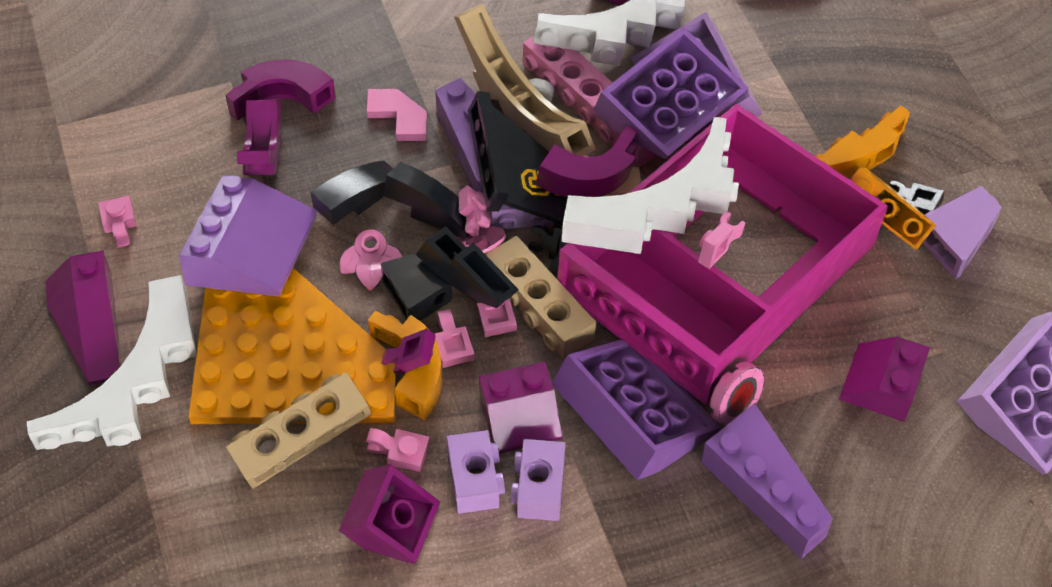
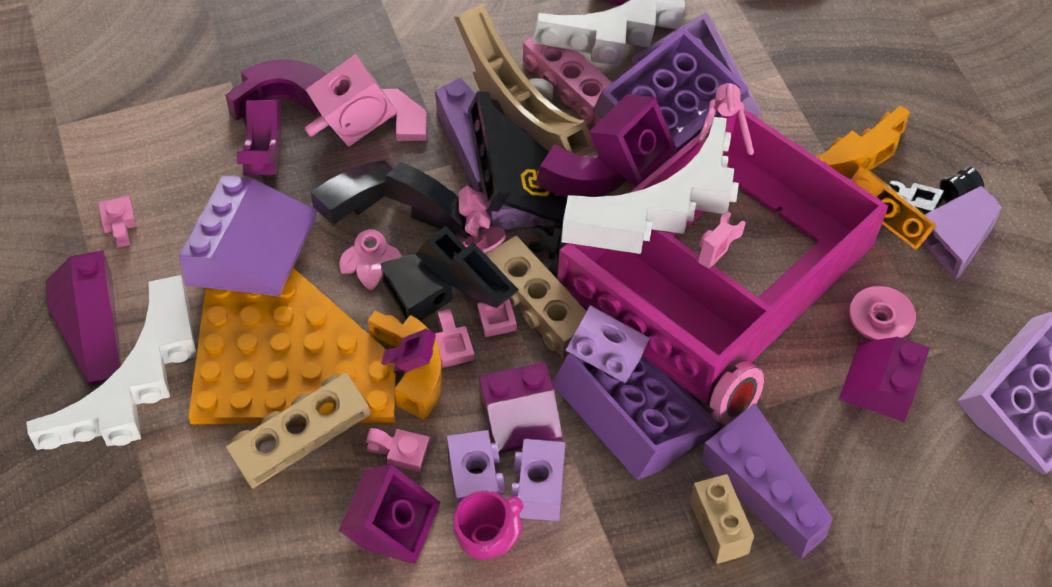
none -> bright pink piece [305,54,398,147]
none -> dark pink piece [453,491,524,560]
none -> lavender brick [566,306,649,383]
none -> magenta slope [589,95,677,187]
none -> tan brick [690,474,754,564]
none -> bright pink plant [698,83,754,155]
none -> bright pink dish [849,286,916,341]
none -> black wheel [939,166,984,203]

